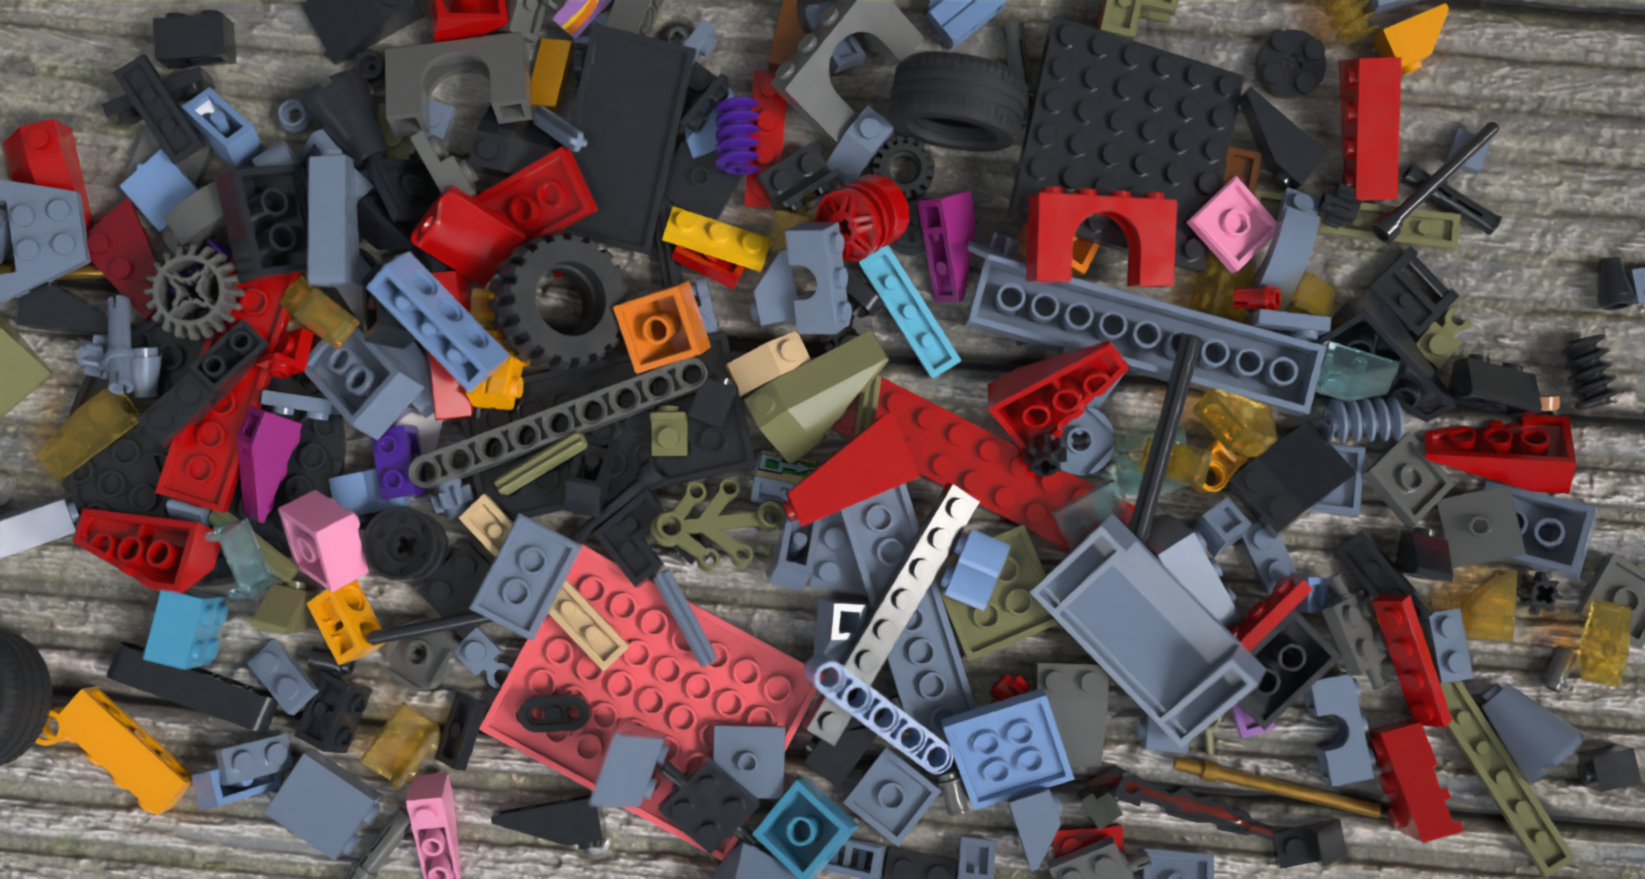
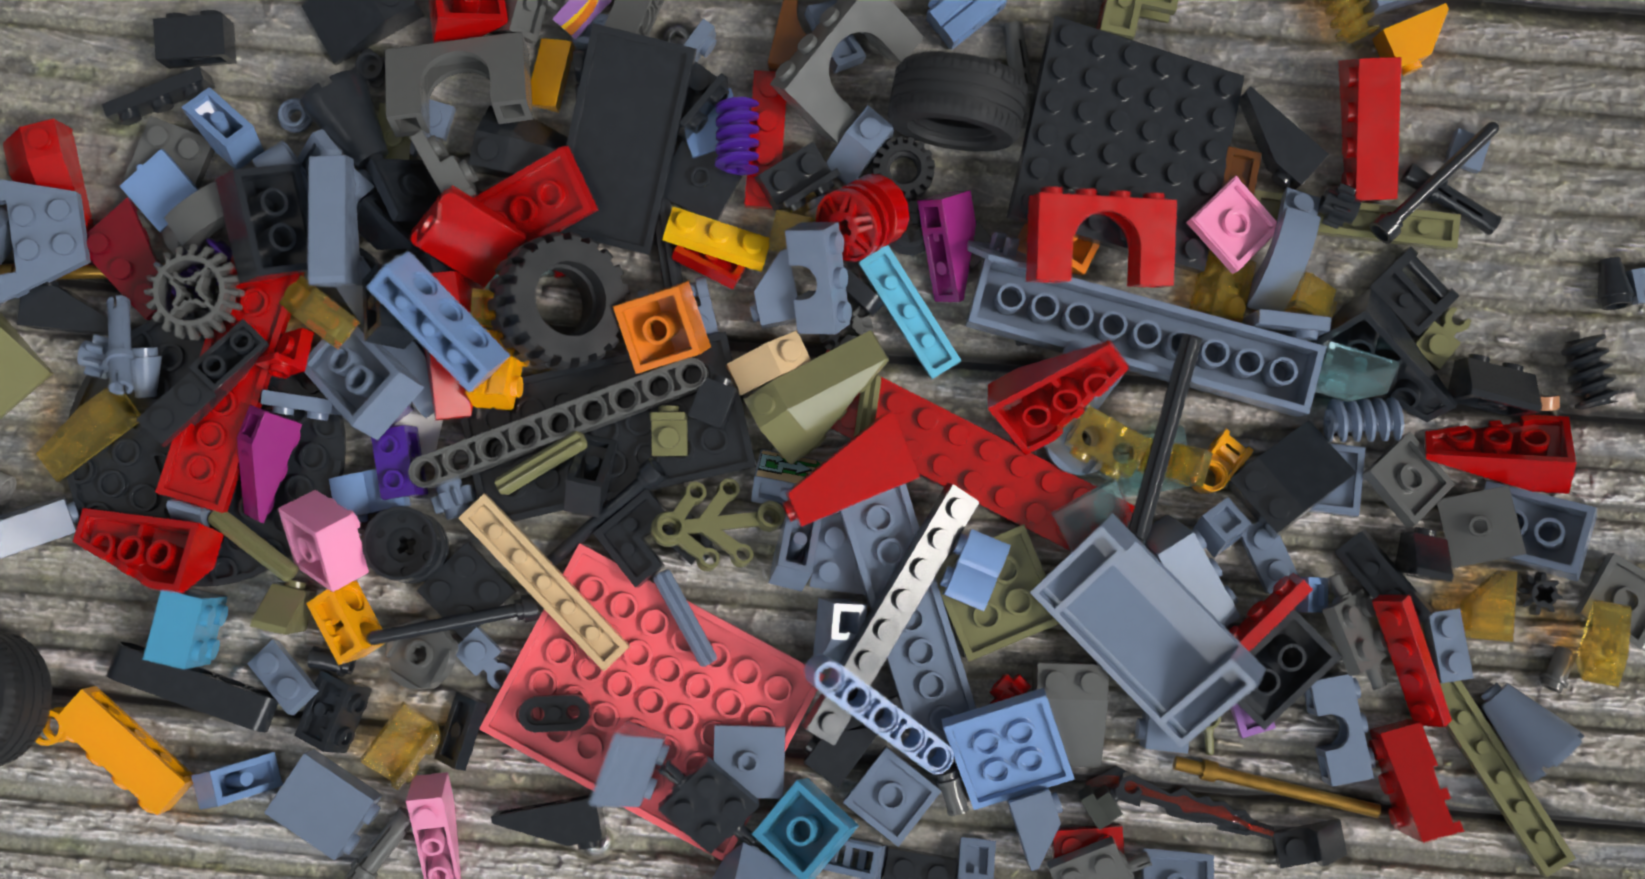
black plate [112,55,207,165] -> none
clear light blue hinge [204,519,274,599] -> none
sand blue plate [215,733,294,786] -> none
sand blue tile [469,513,583,641] -> none
sand blue axle [533,105,587,152] -> none
black gear [1022,433,1067,477] -> none
clear yellow slope [1193,387,1277,459] -> none
red pin [1233,284,1281,310] -> none
black plate [1255,29,1327,100] -> none
black brick [1577,744,1642,792] -> none
none -> clear yellow brick [1064,406,1151,481]

